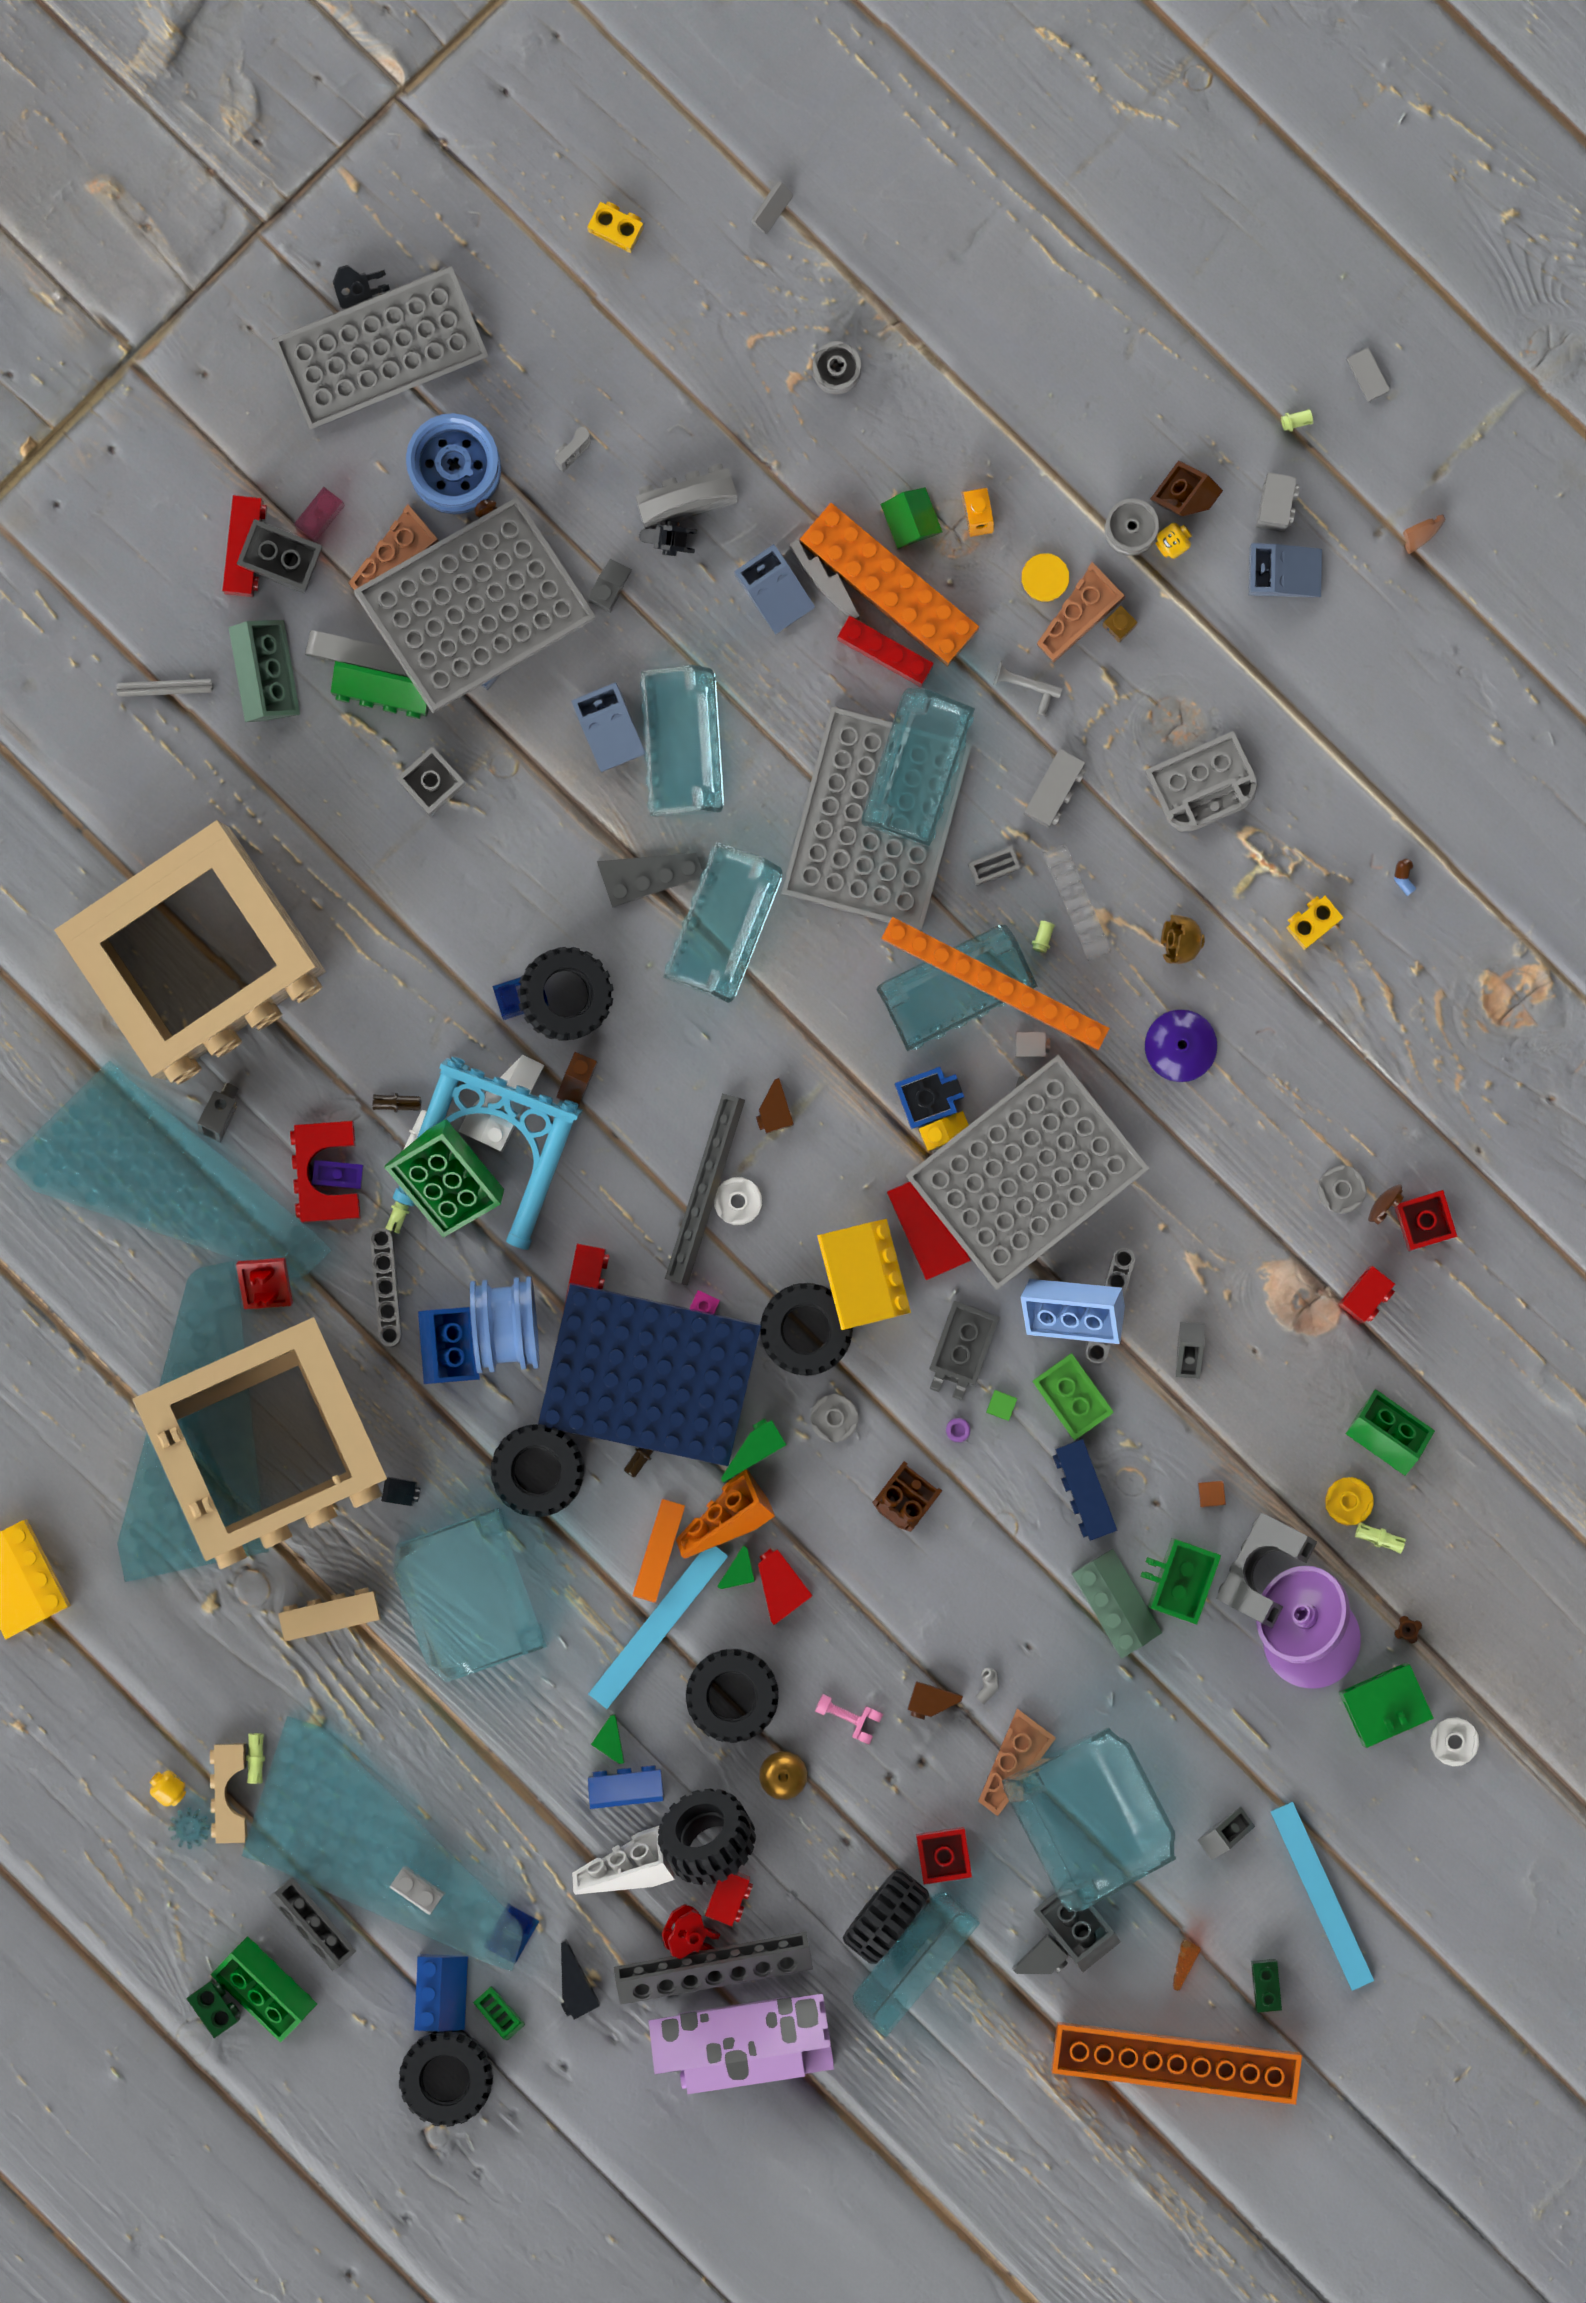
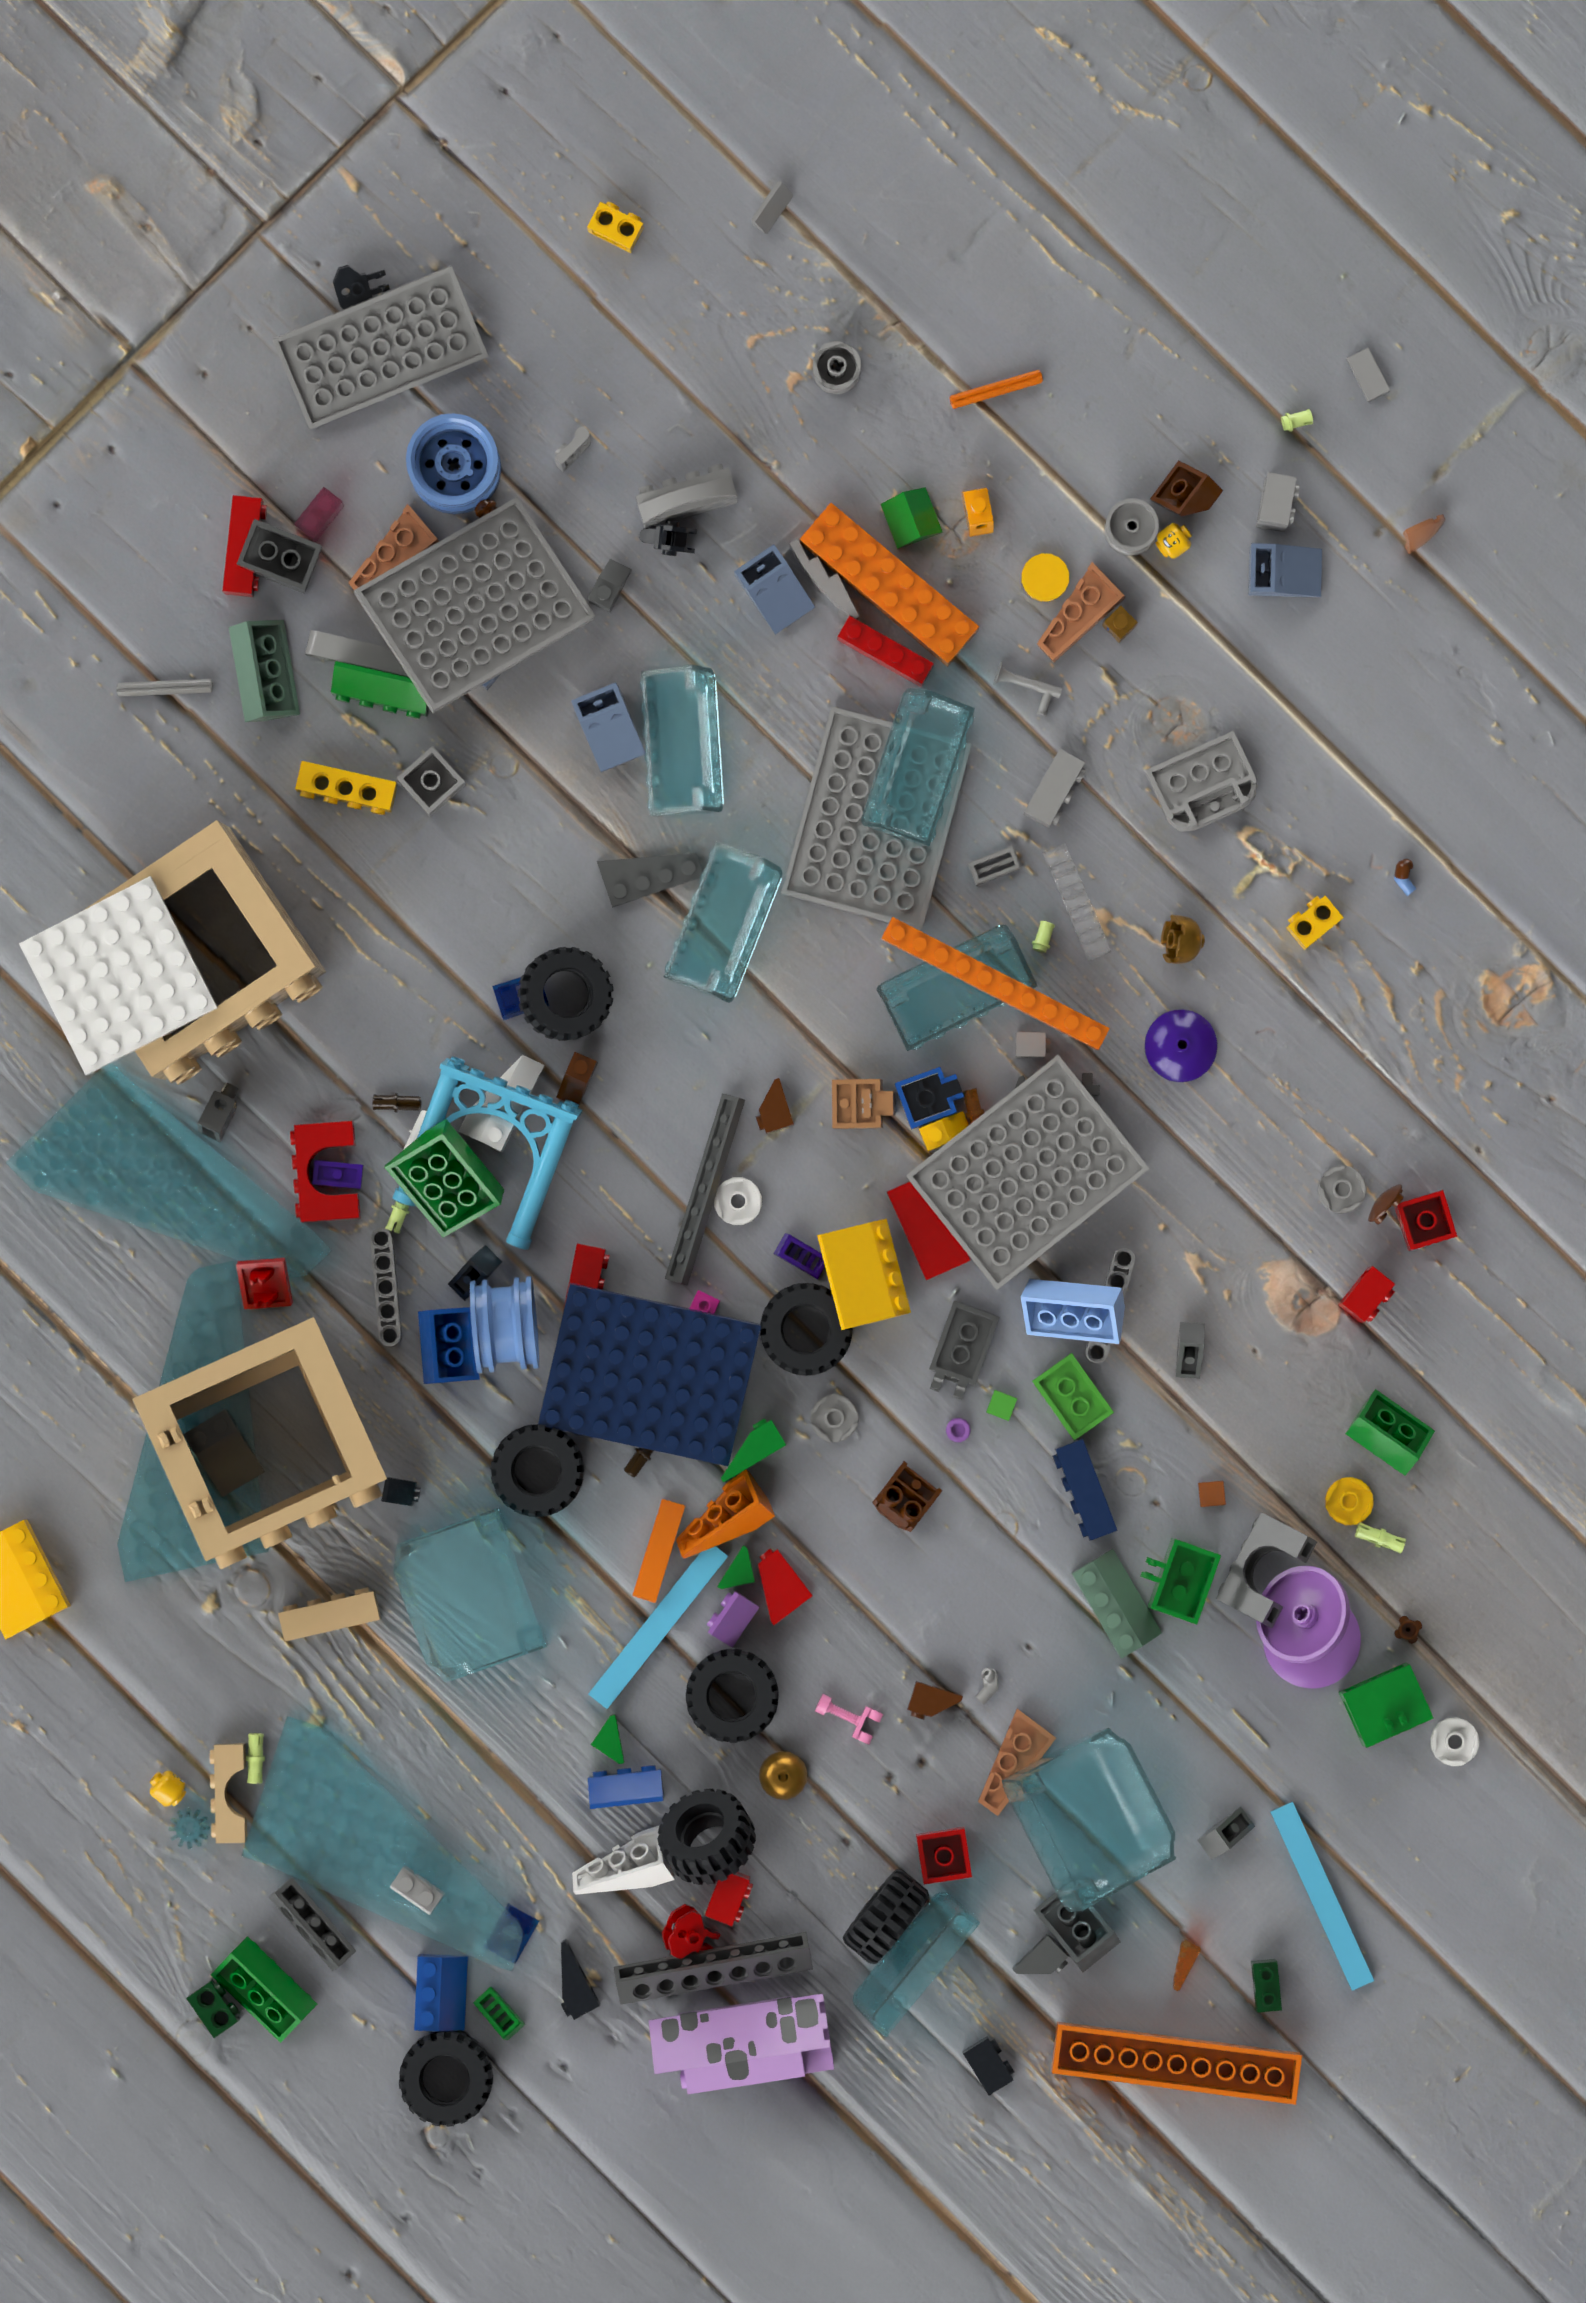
none -> white plate [19,876,218,1075]
none -> dark grey slope [183,1409,265,1497]
none -> yellow brick [295,761,398,815]
none -> black slope [448,1245,502,1301]
none -> medium lavender slope [707,1590,760,1647]
none -> dark purple slope [774,1233,825,1279]
none -> medium nougat piece [832,1079,896,1129]
none -> orange axle [949,370,1043,409]
none -> clear orange pin [962,1088,985,1124]
none -> black brick [962,2036,1015,2096]
none -> dark grey tile [1082,1073,1100,1096]

